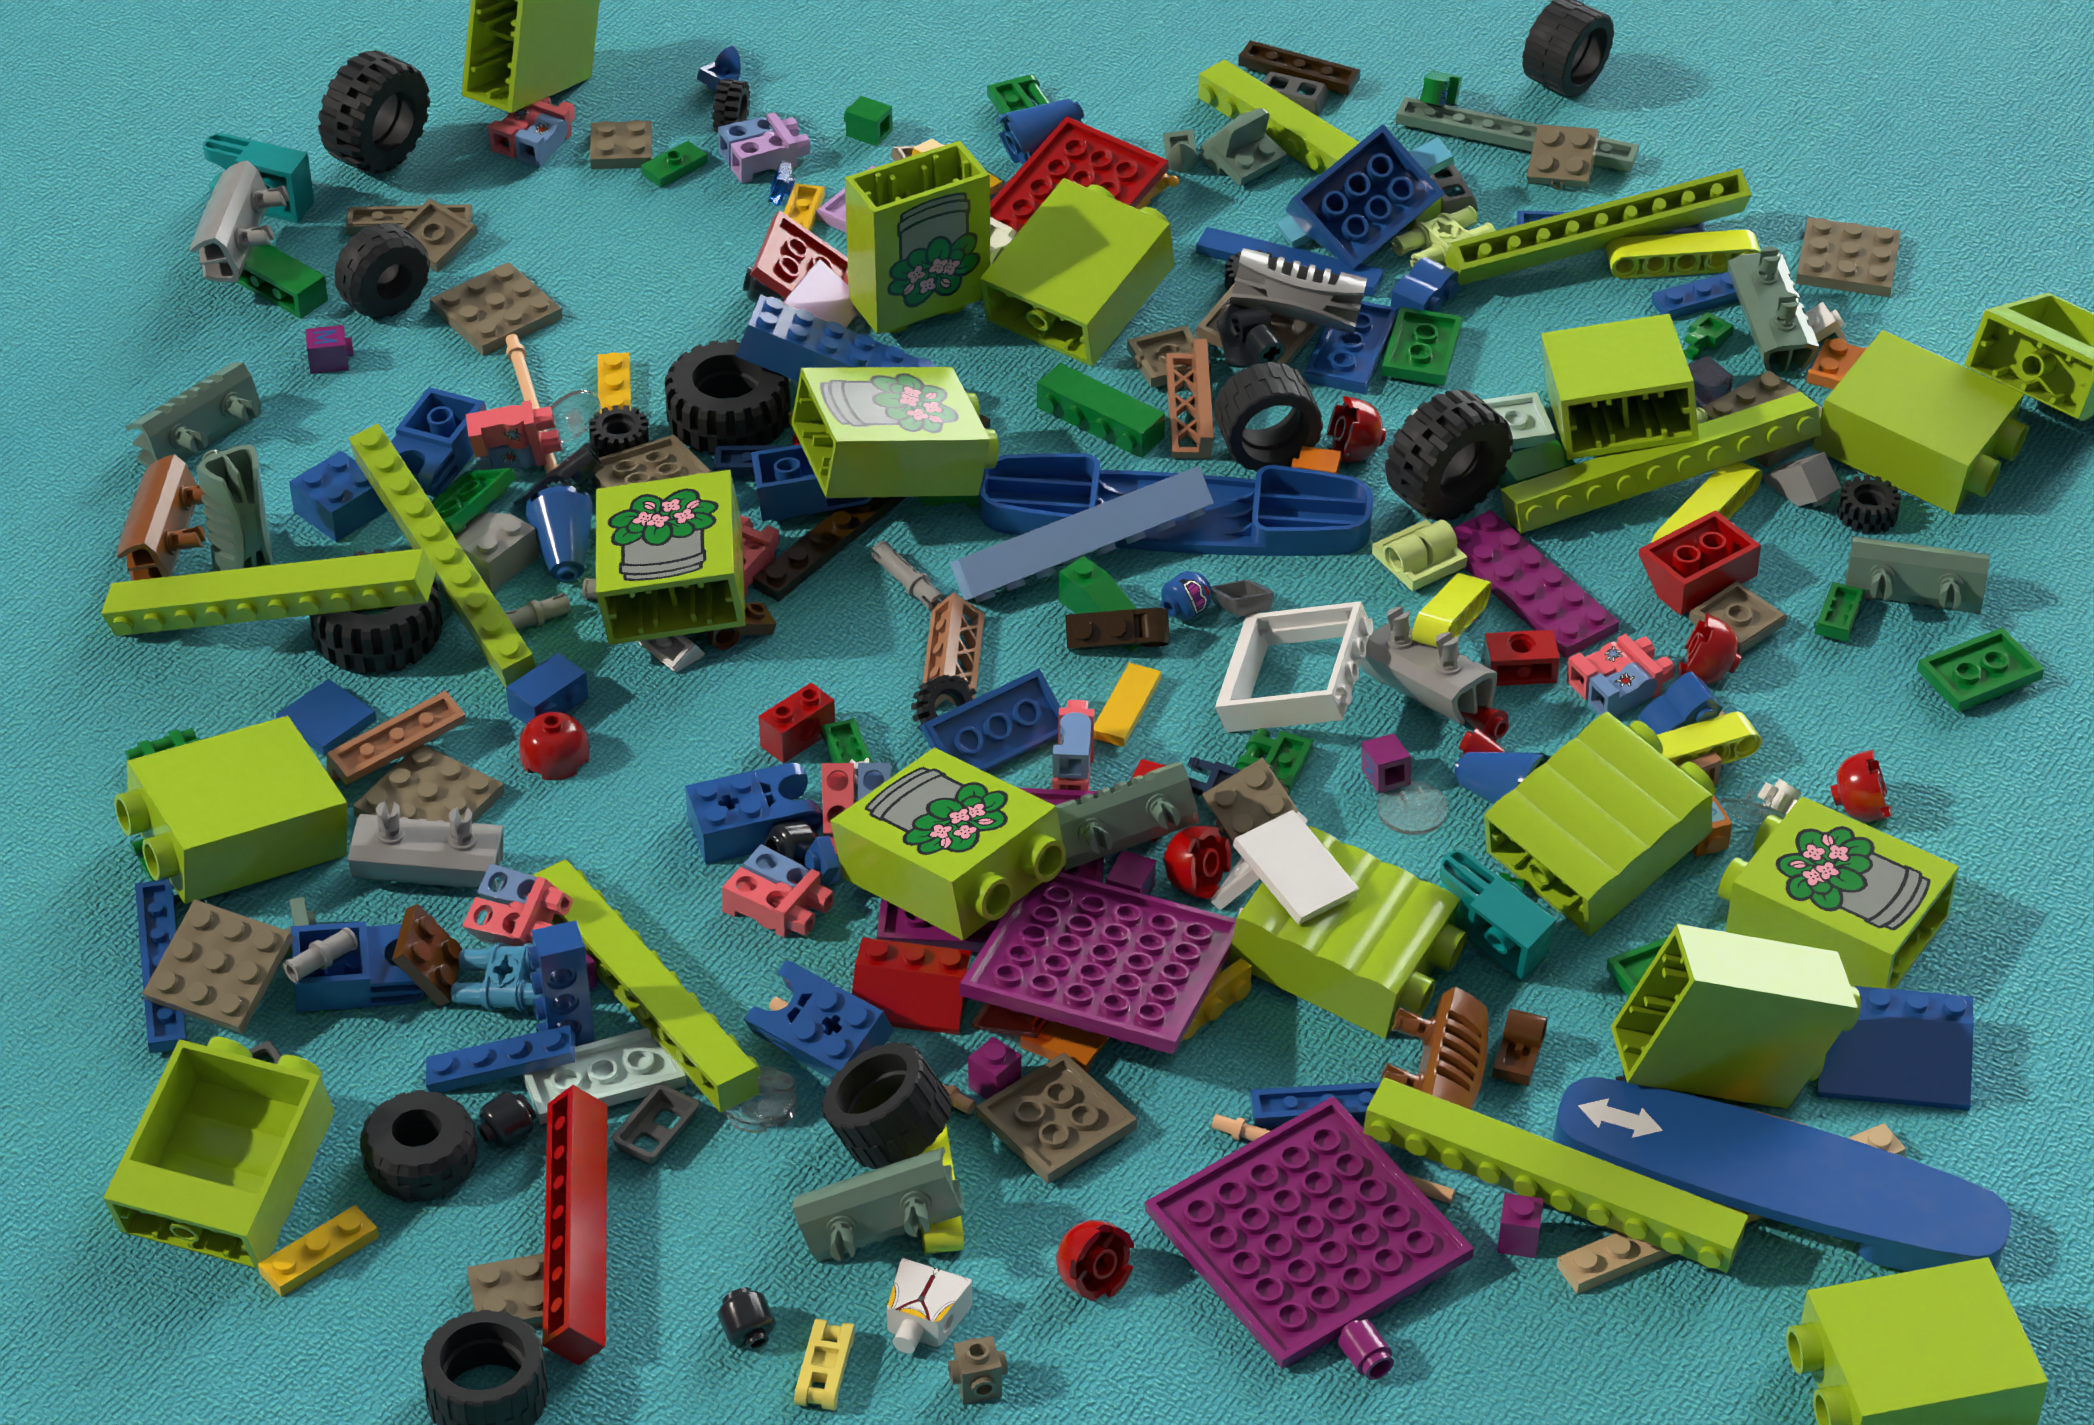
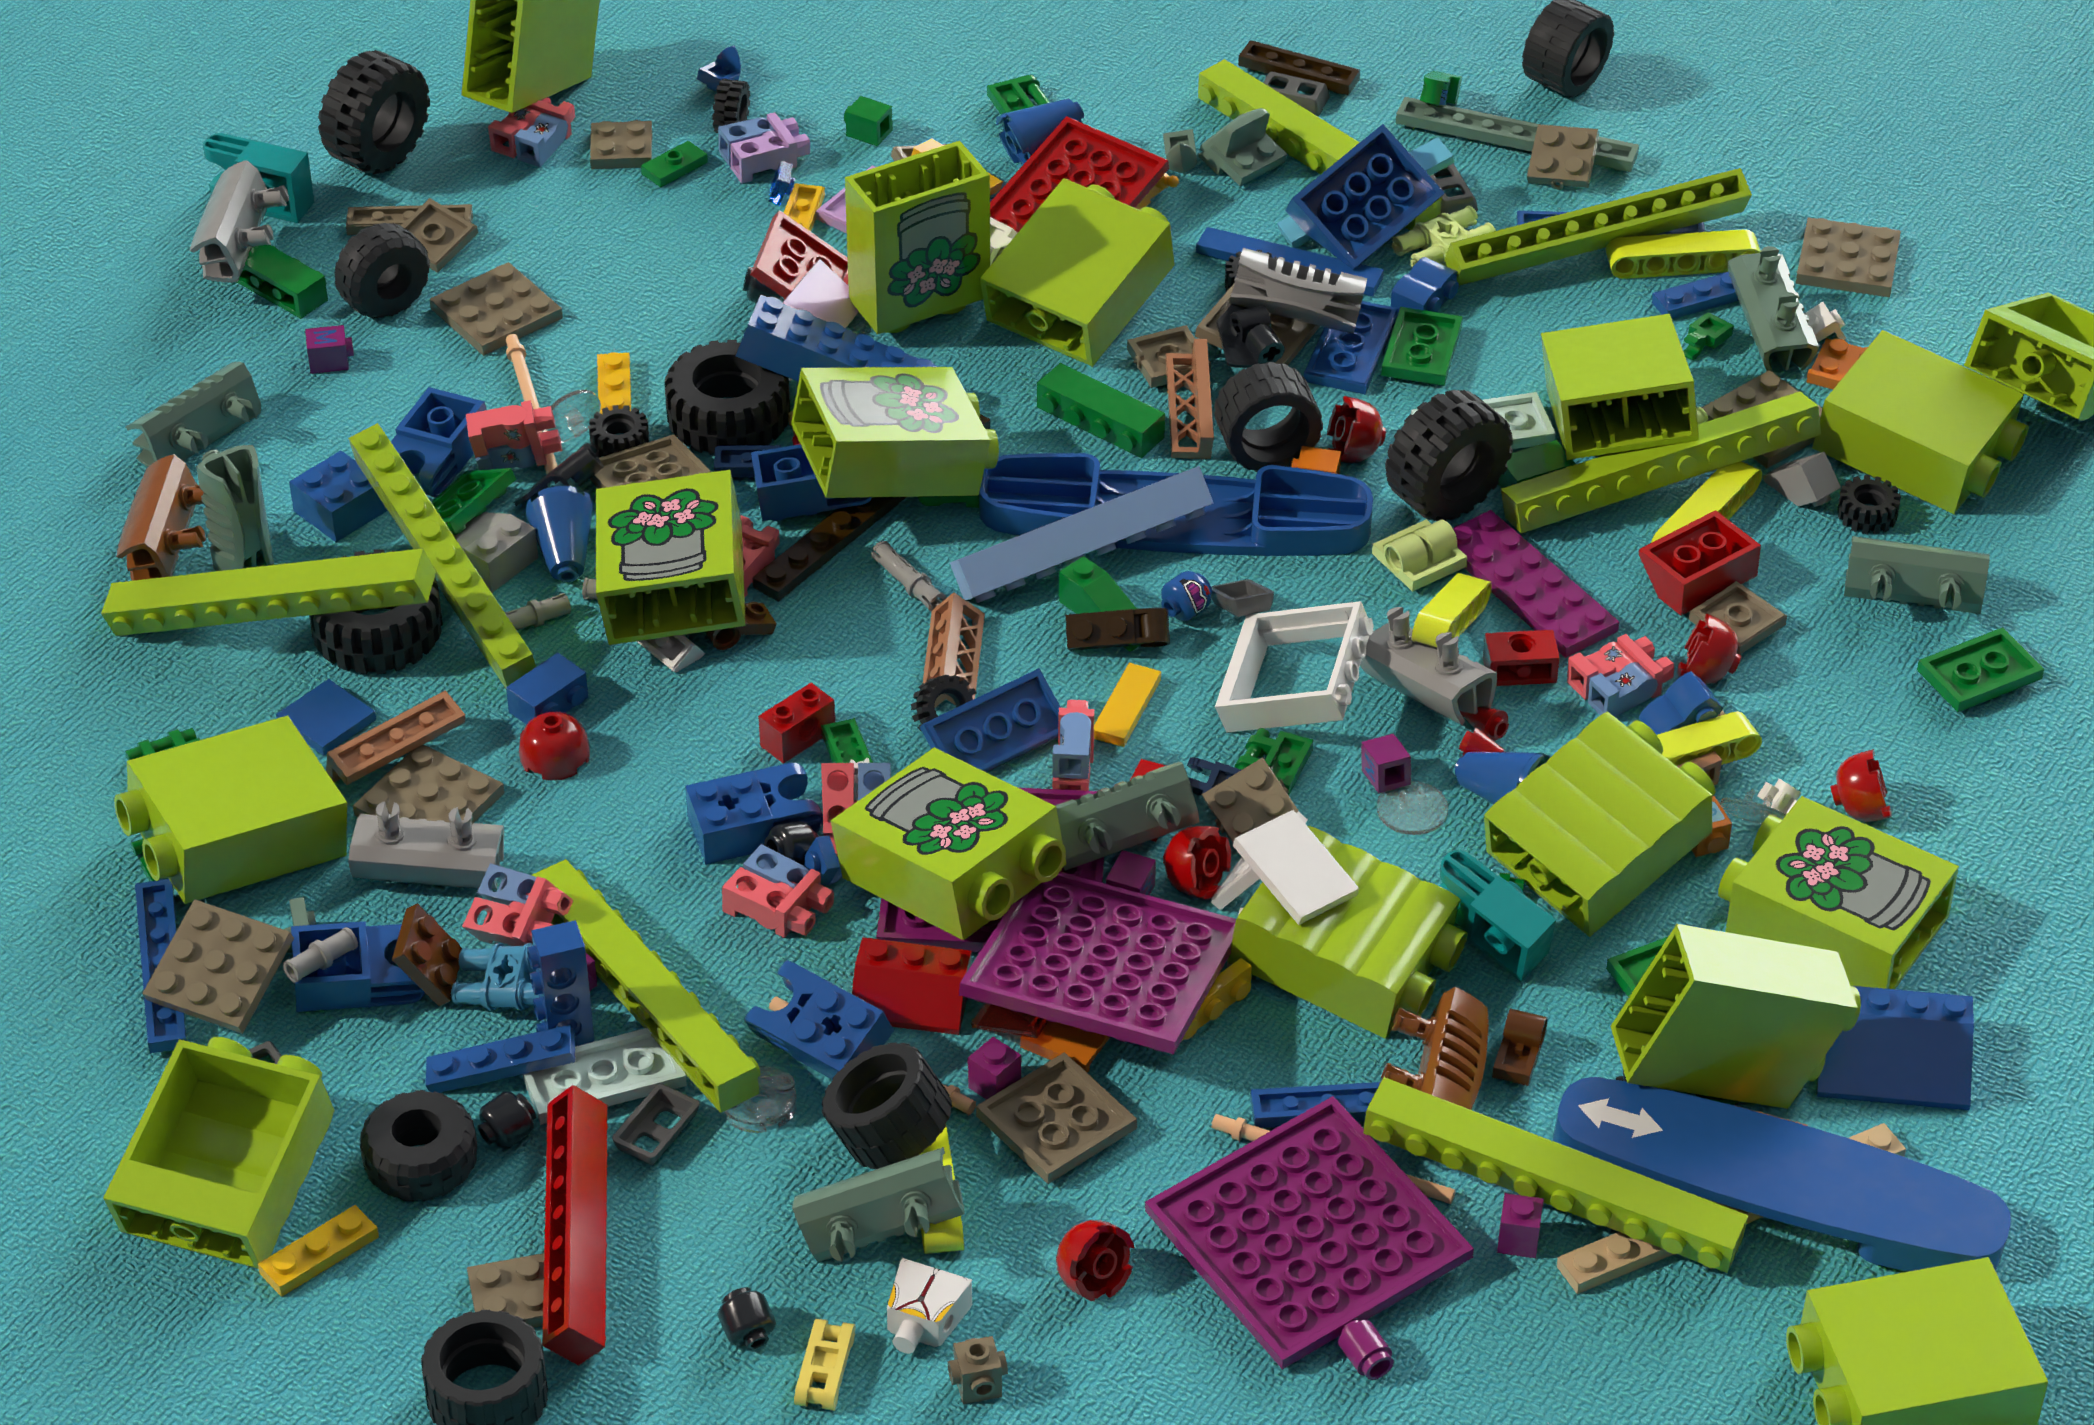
brick [1688,356,1733,407] -> none
green plate [1814,582,1866,642] -> none

